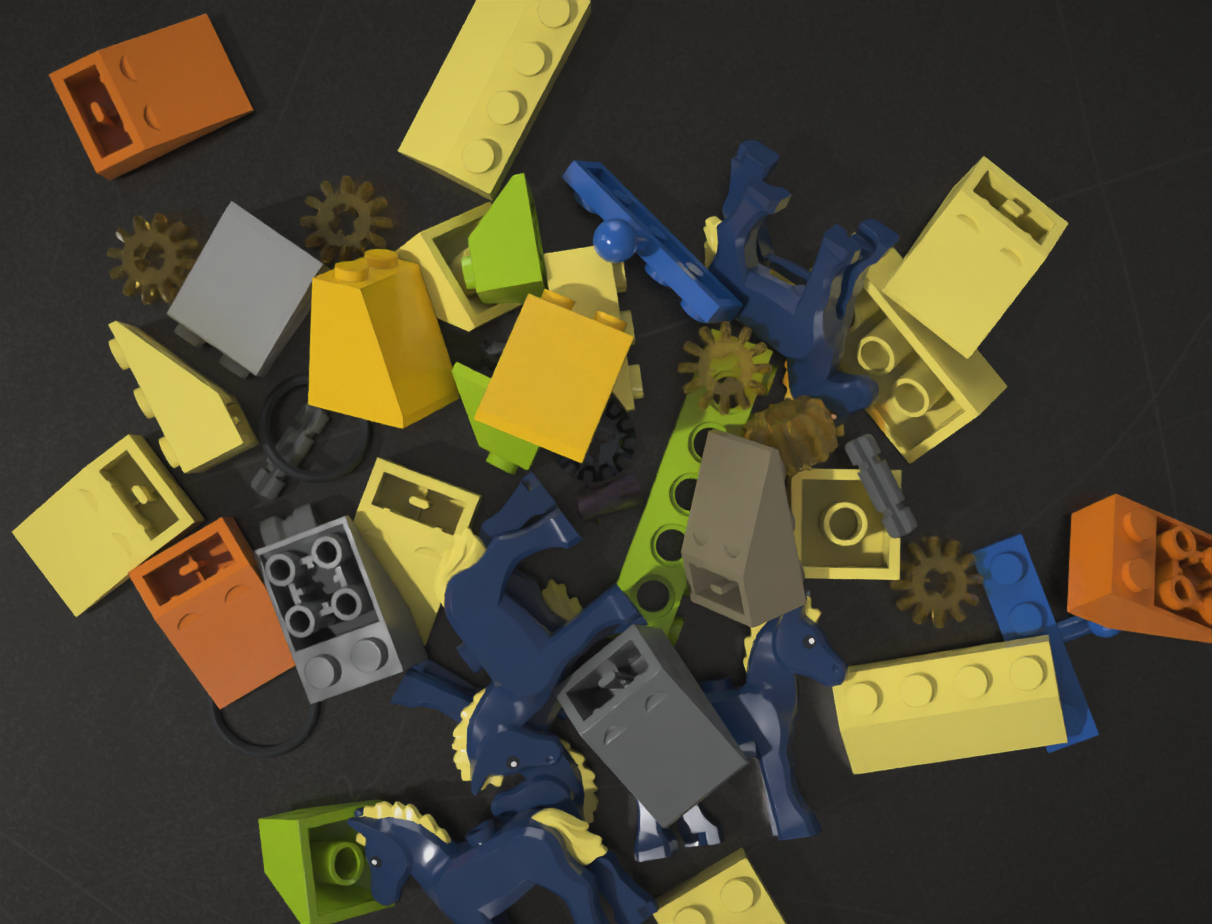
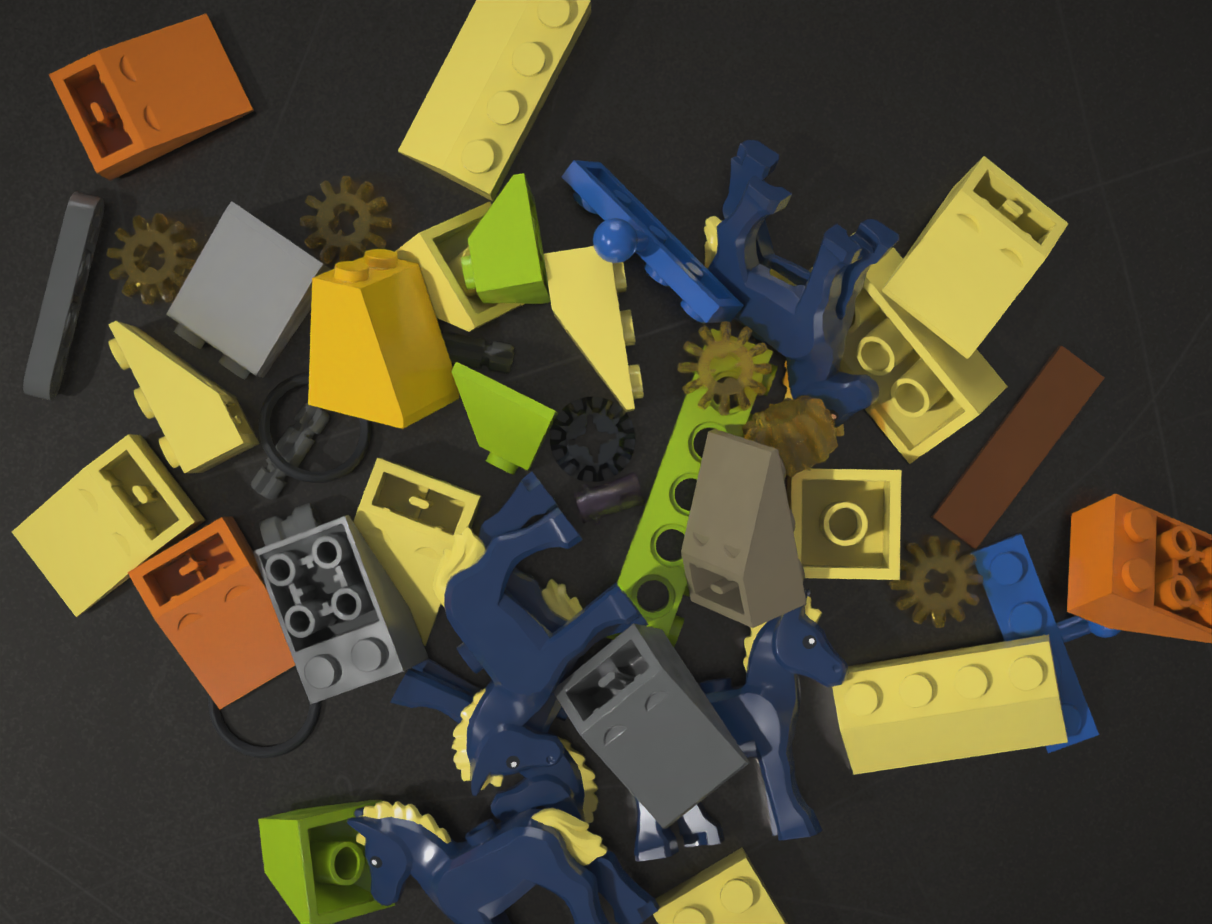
yellow slope [474,289,634,463] -> none
dark grey axle [845,434,917,539] -> none
none -> dark grey beam [23,191,104,401]
none -> reddish brown tile [931,345,1105,549]

